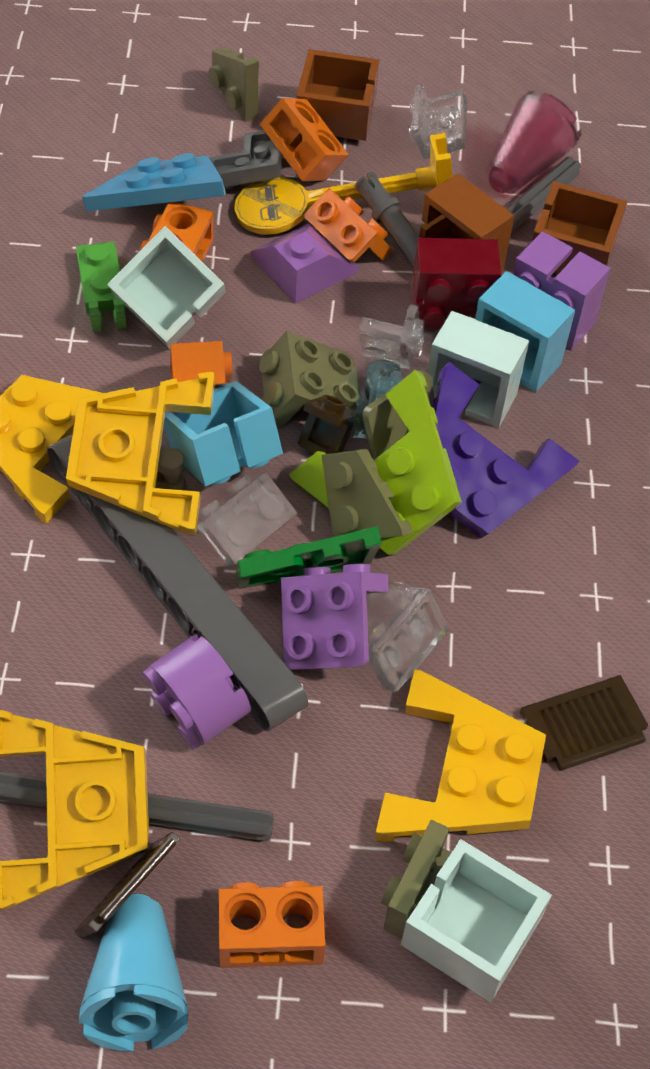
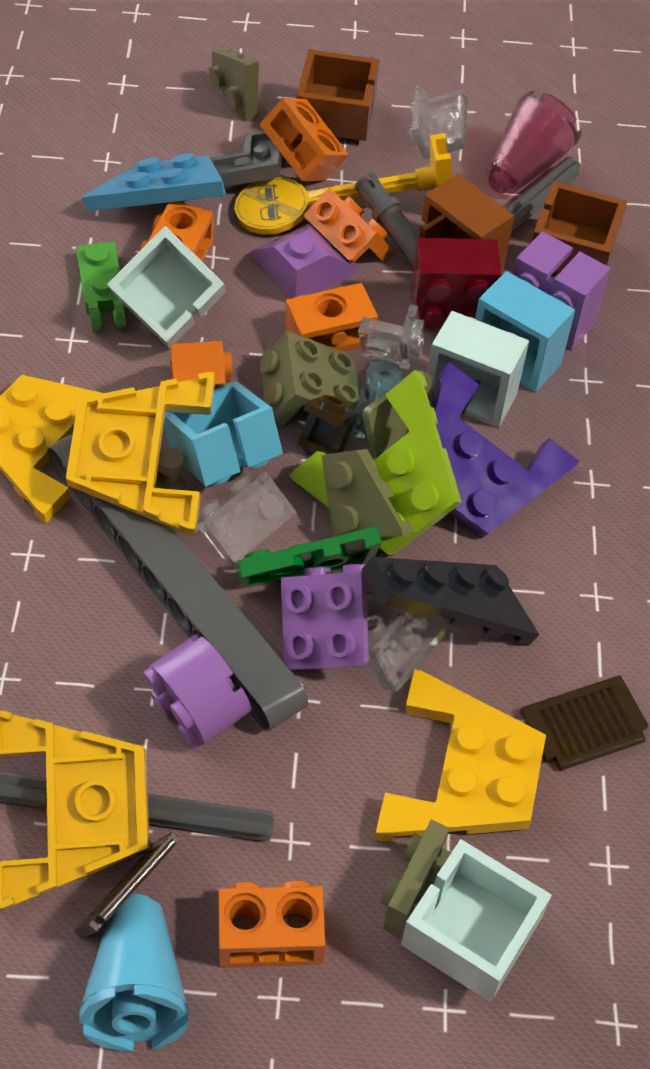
none -> orange brick [285,283,378,351]
none -> black wing [362,557,539,646]

